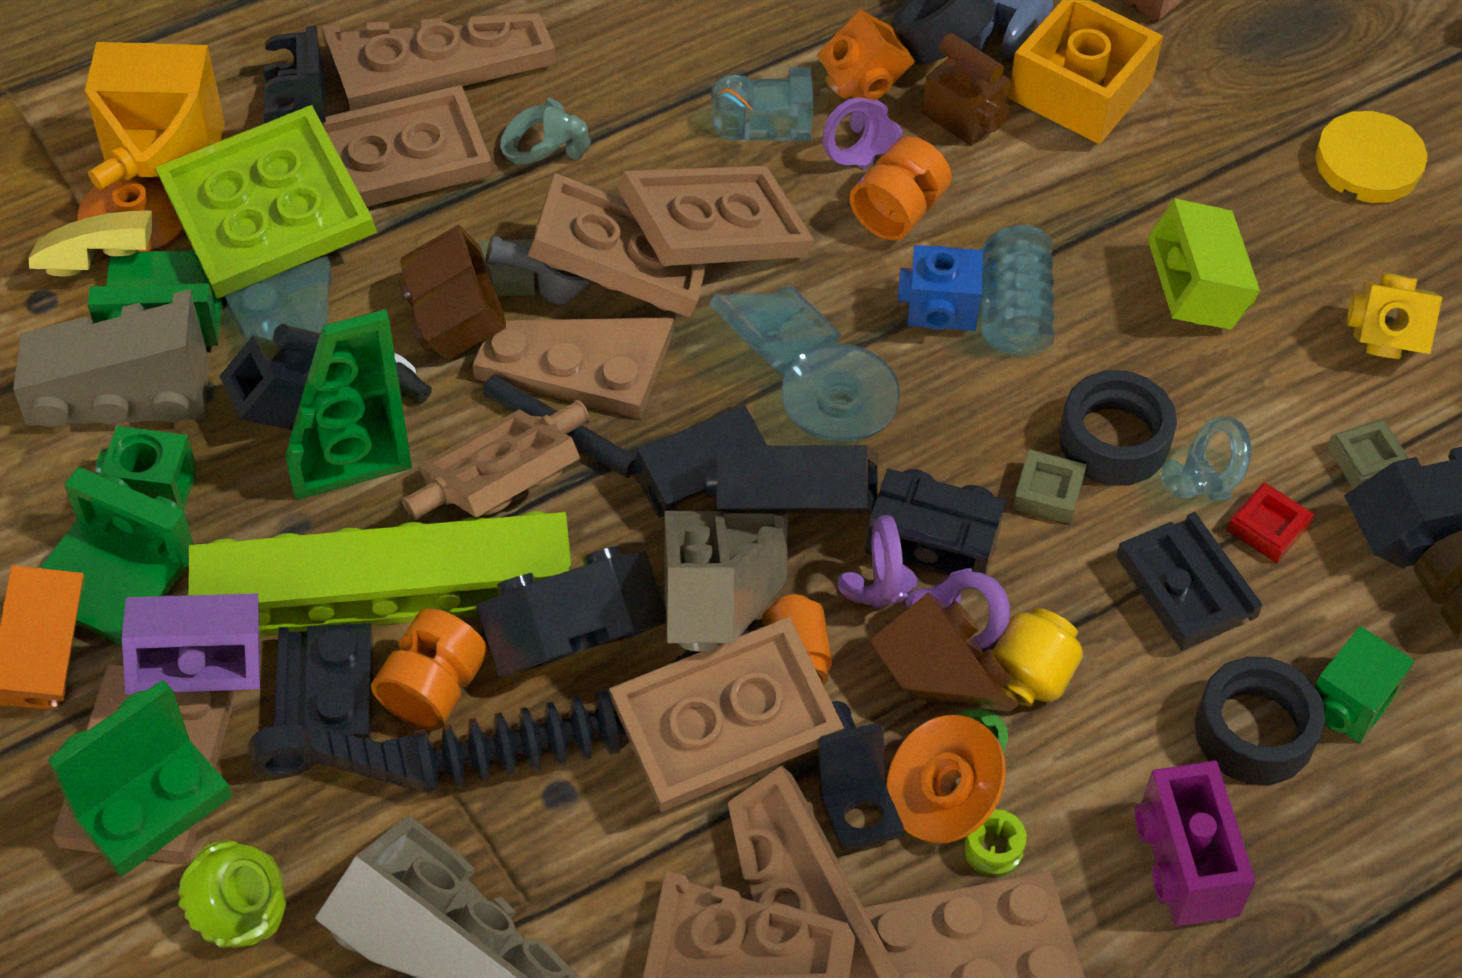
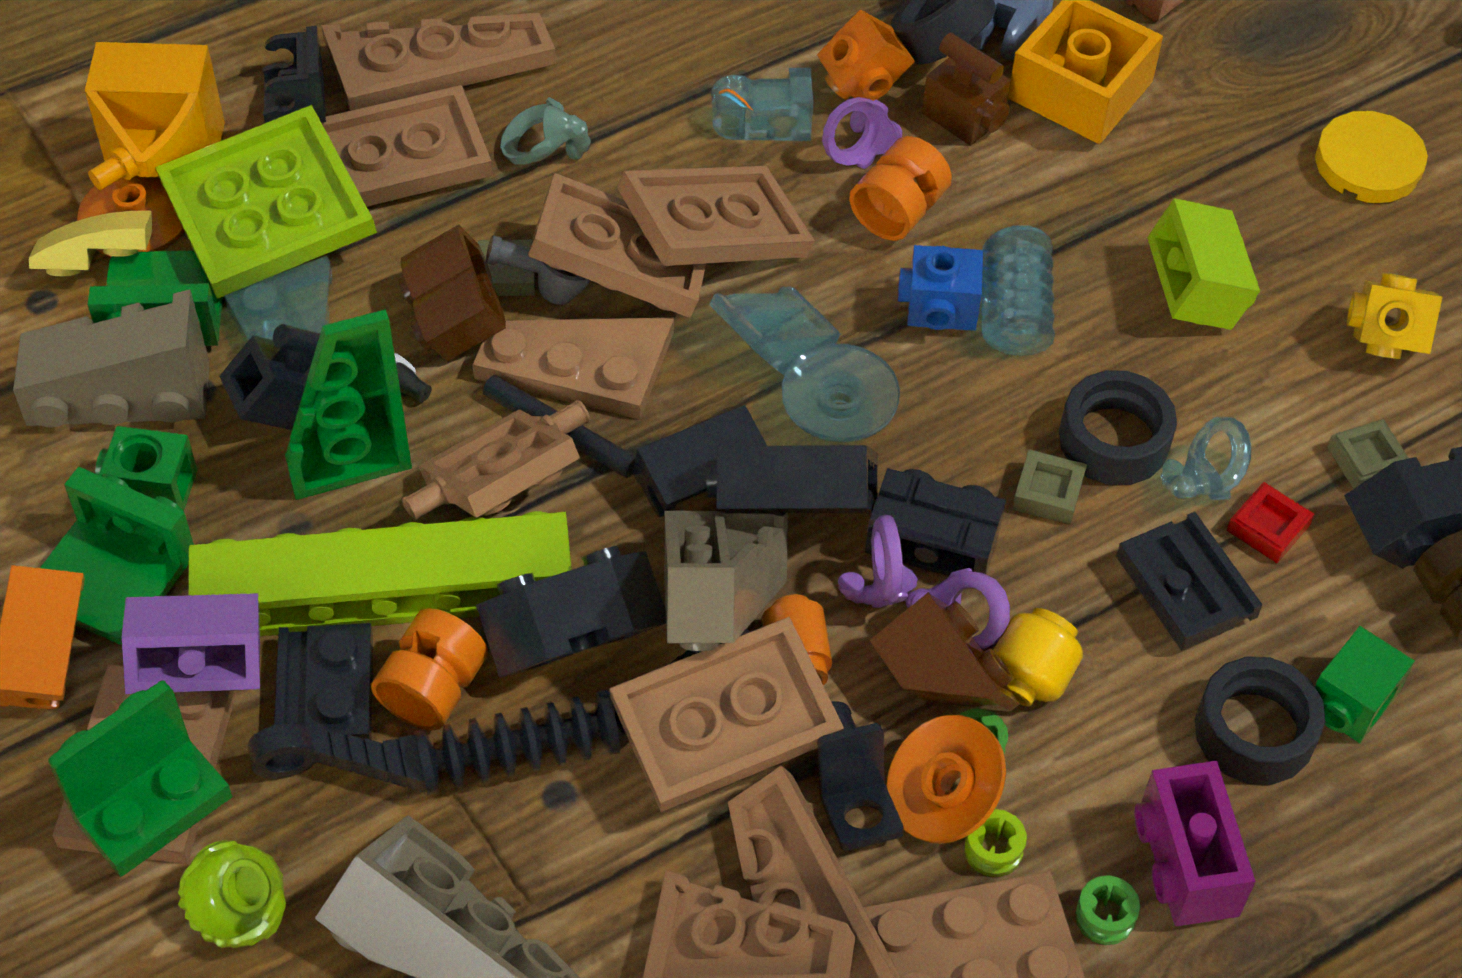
none -> bright green bush [1075,875,1140,945]

